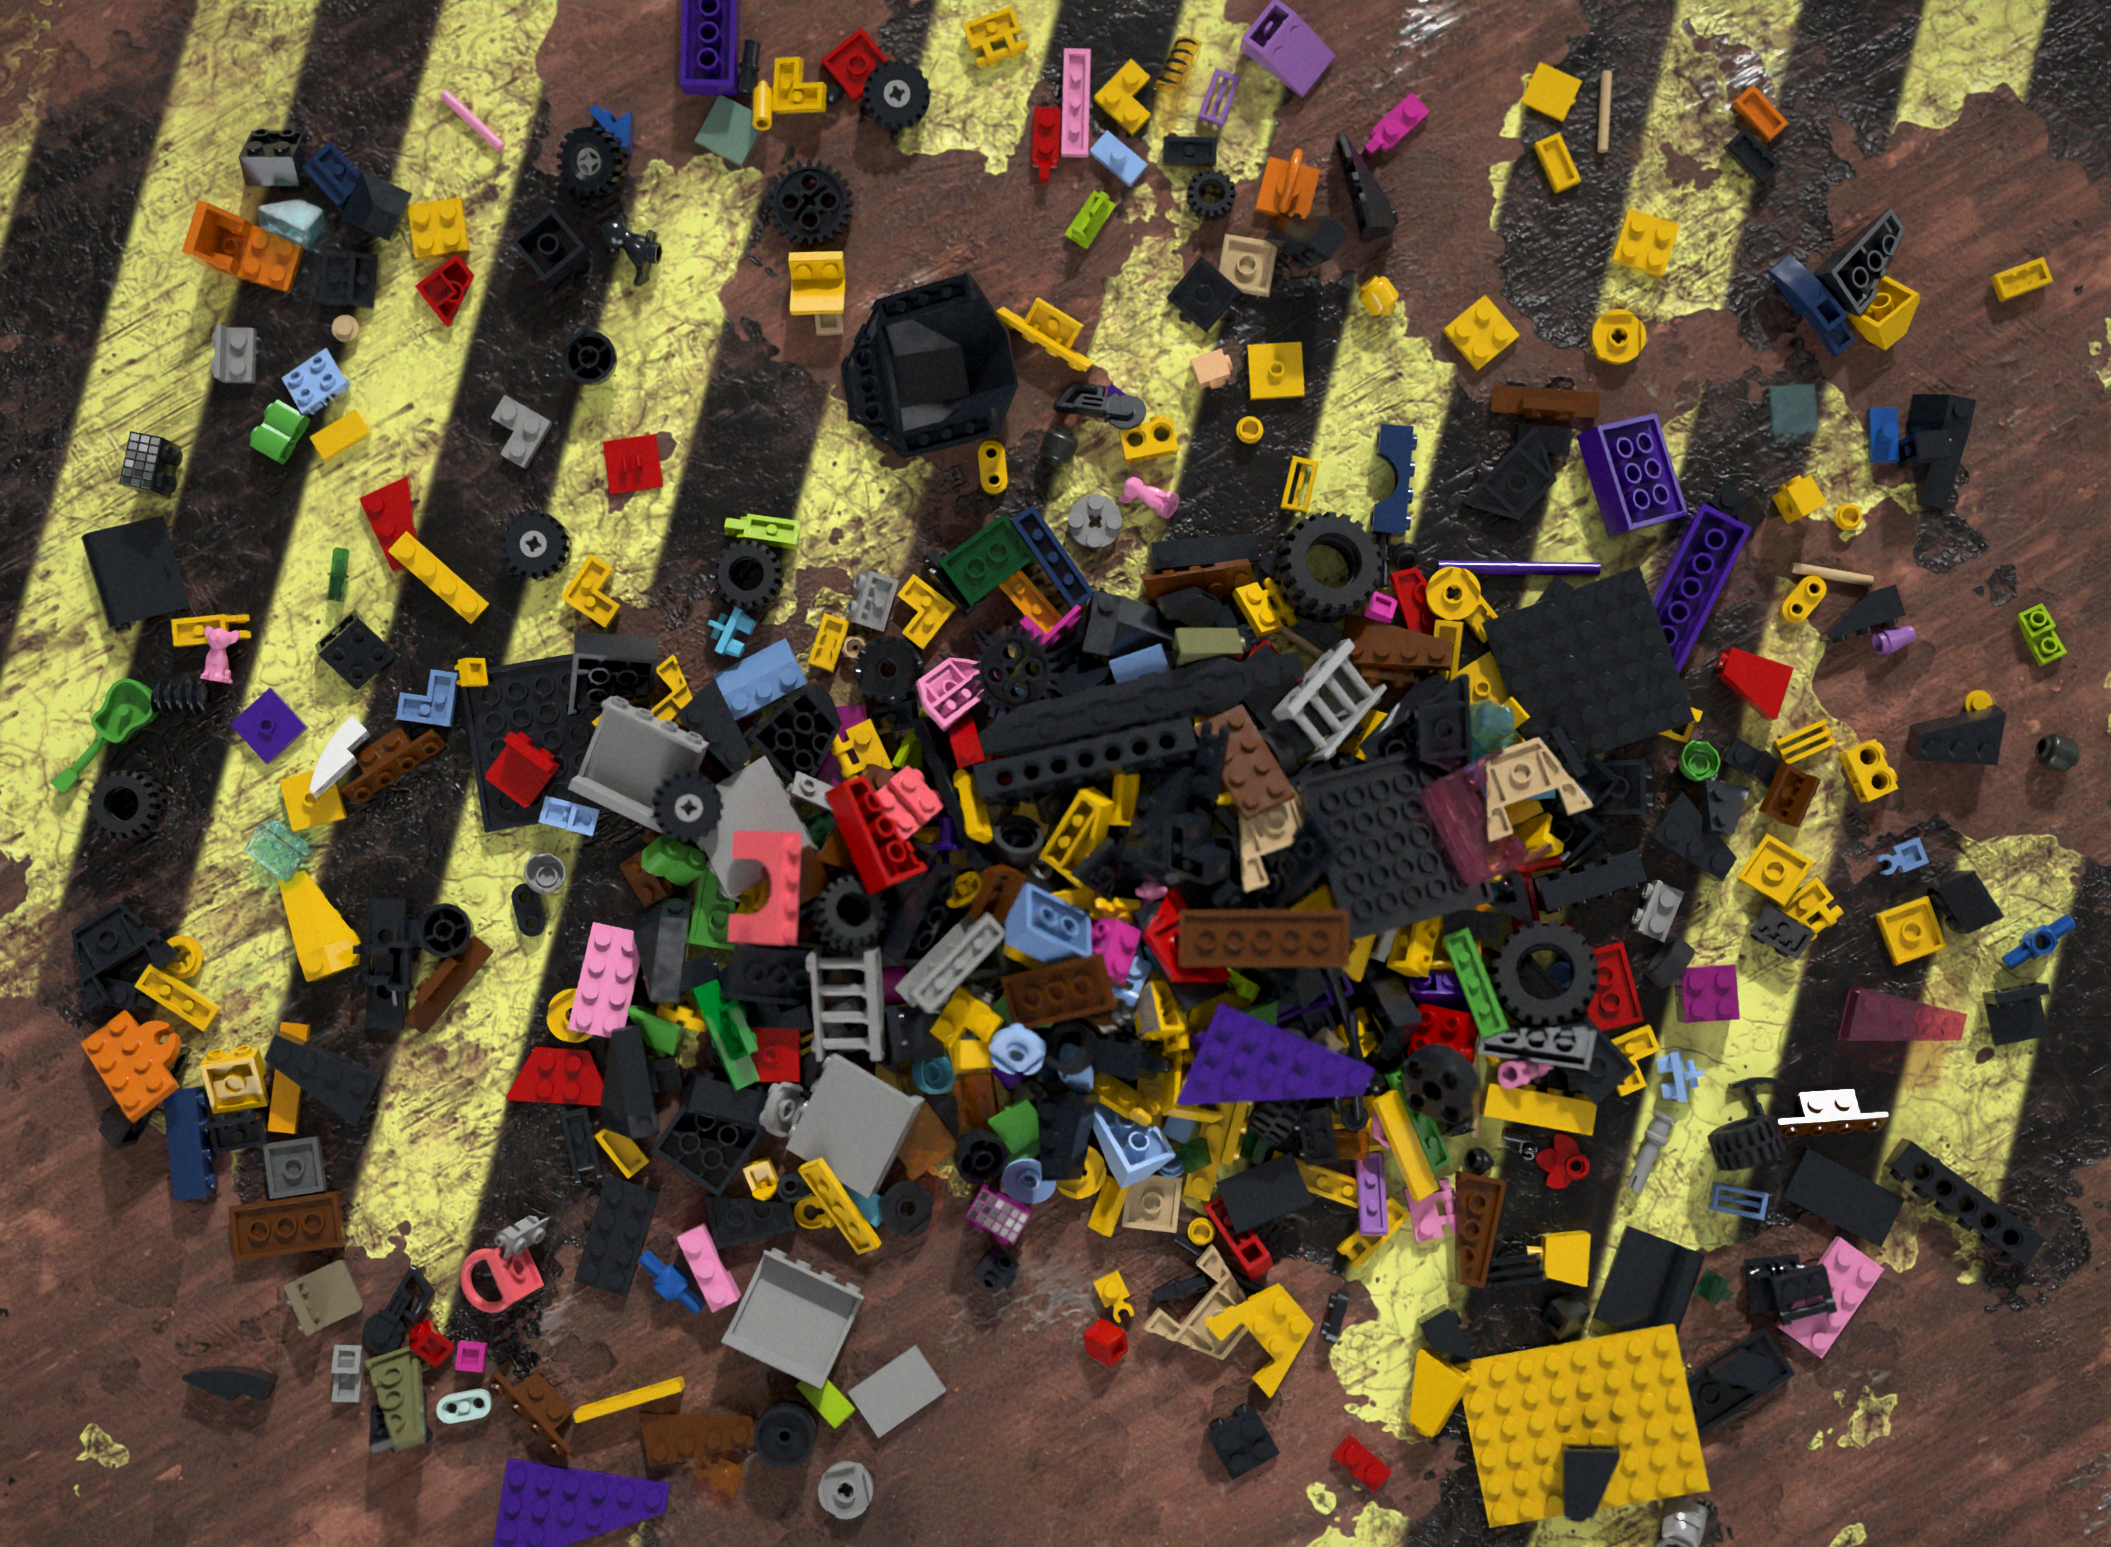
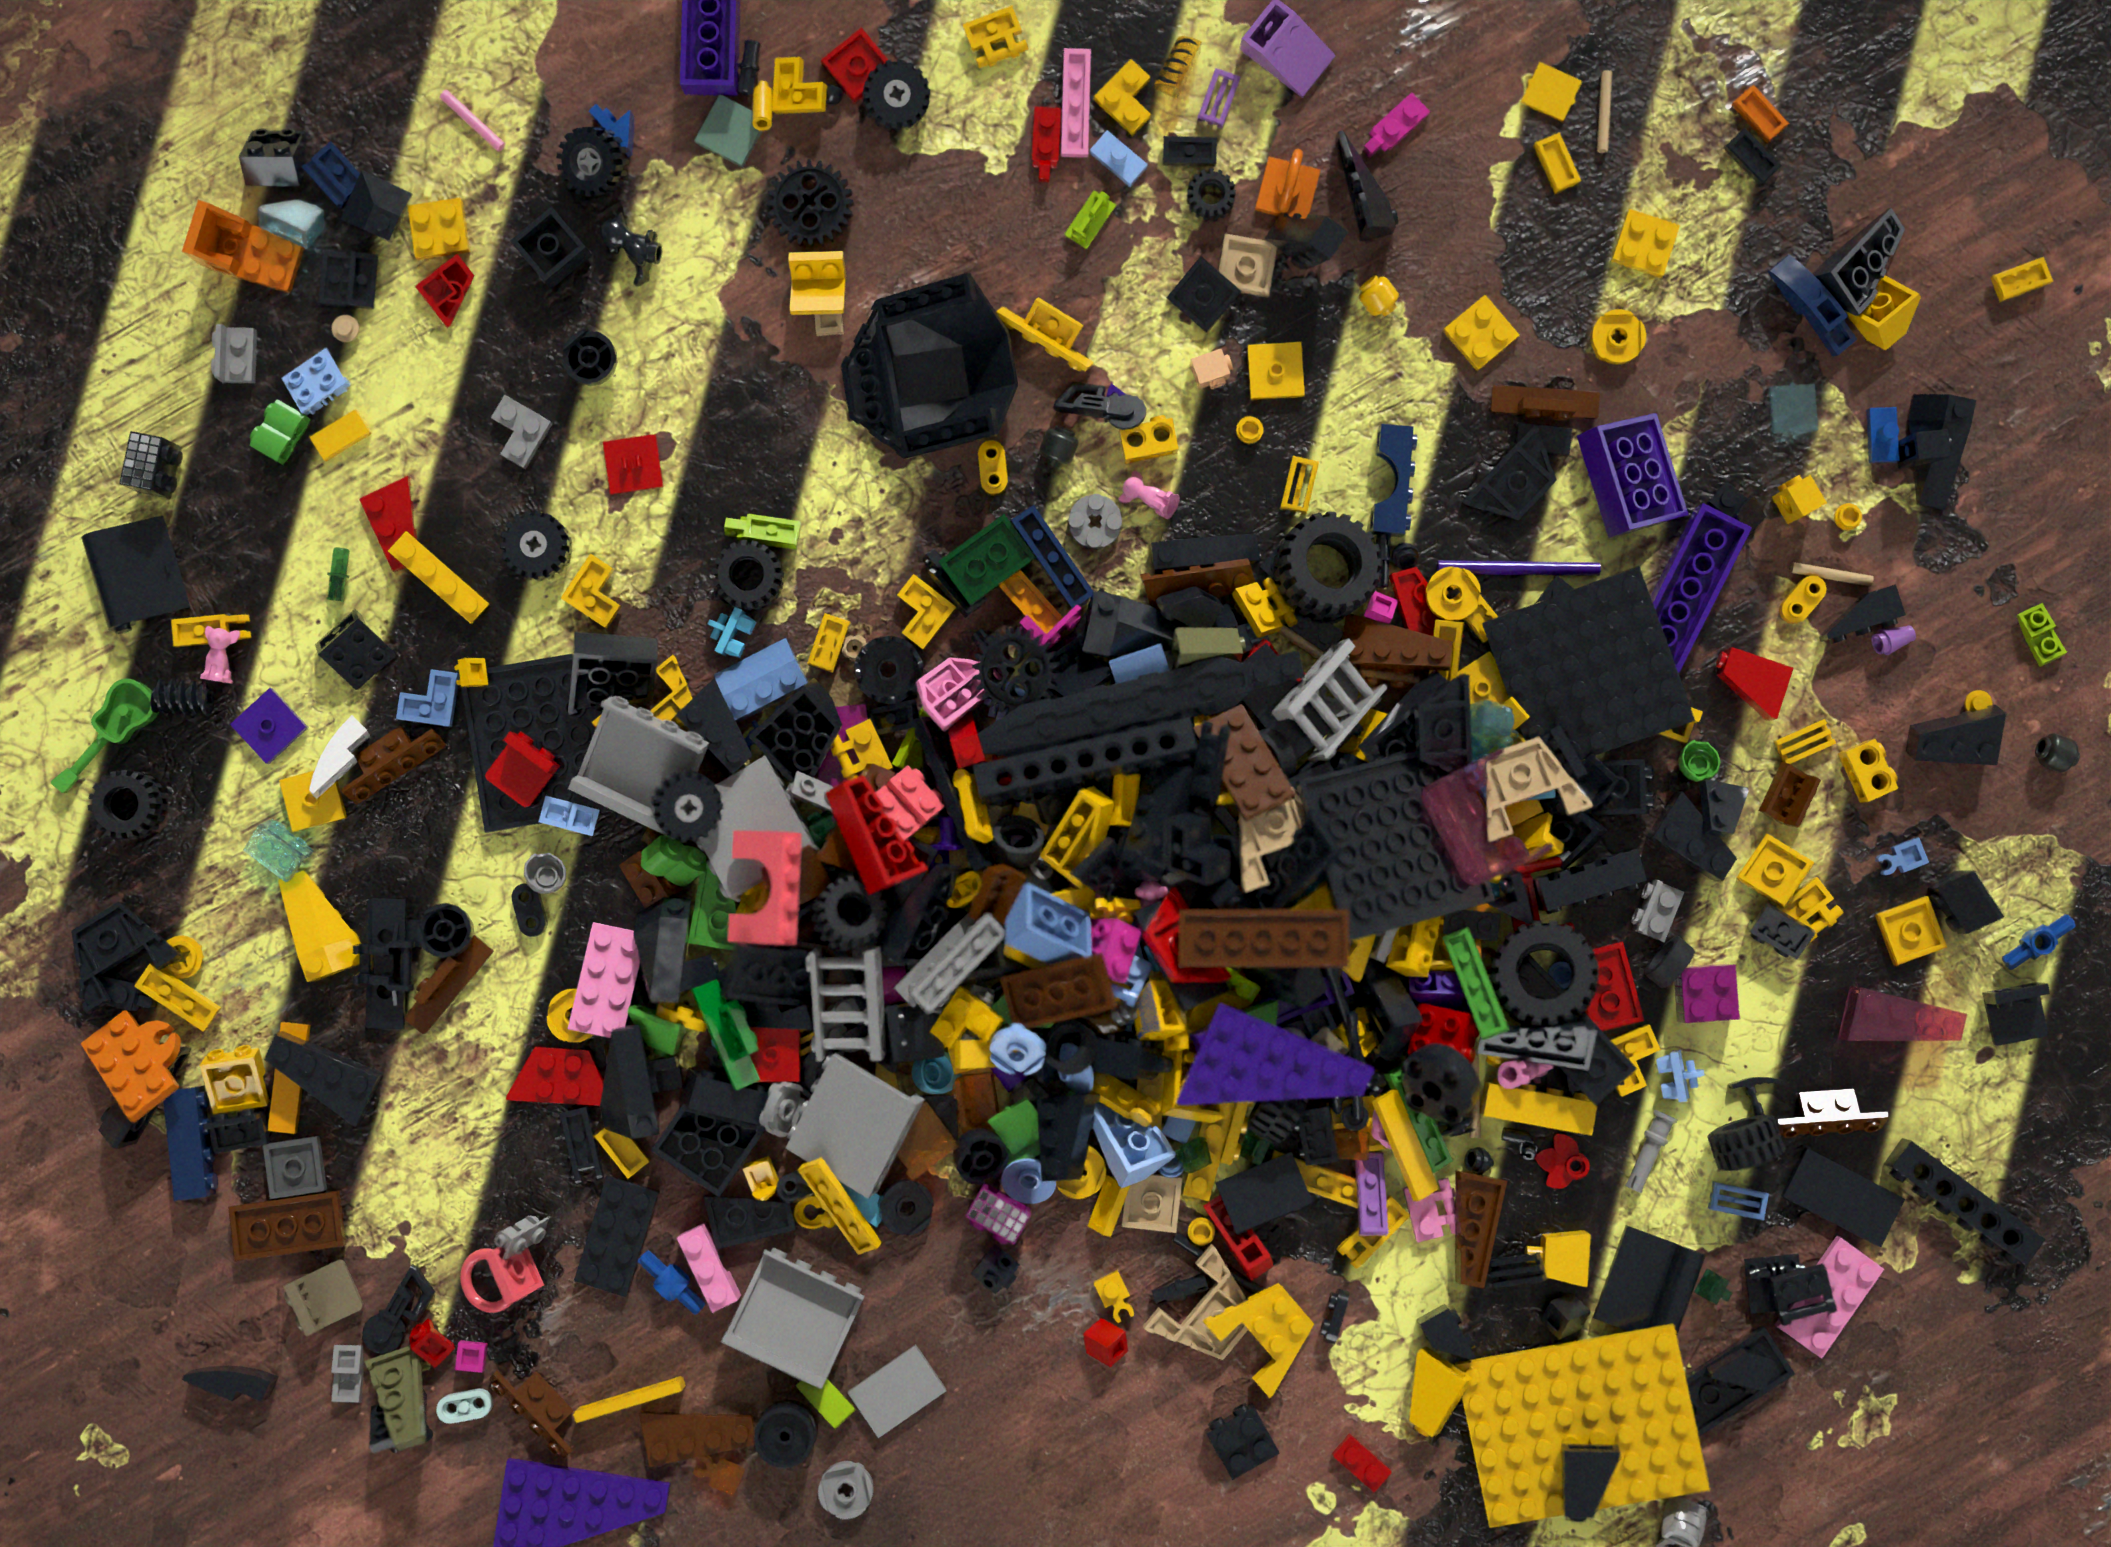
light grey bracket [845,570,899,632] -> none
black slope [1721,737,1780,788] -> none

